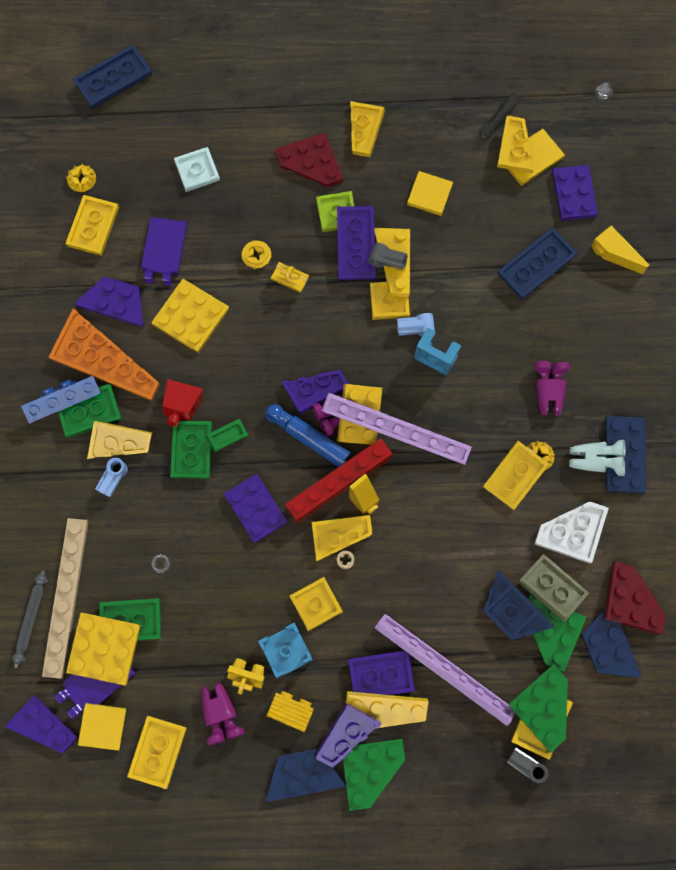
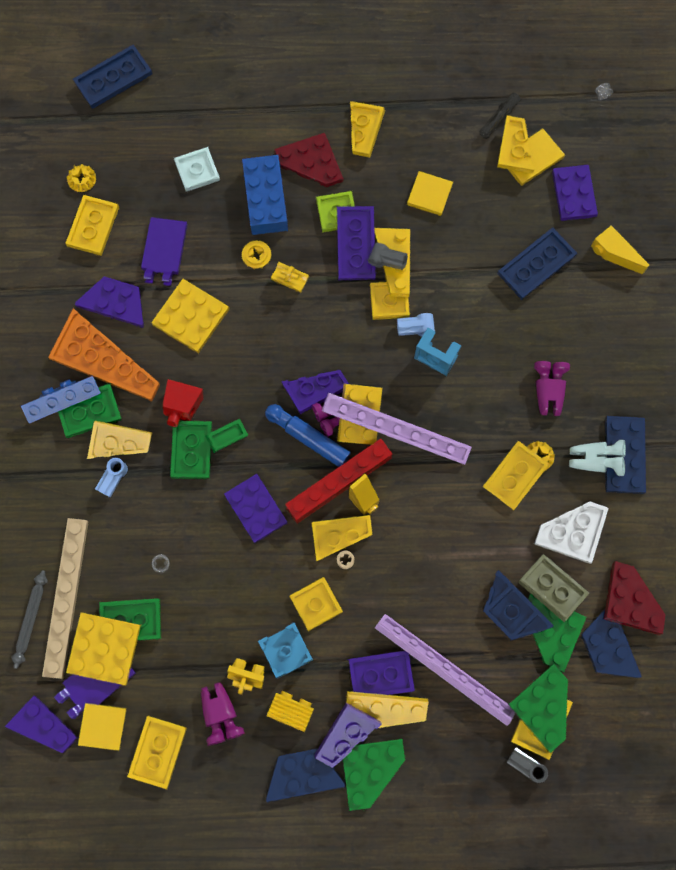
none -> blue brick [242,155,288,235]

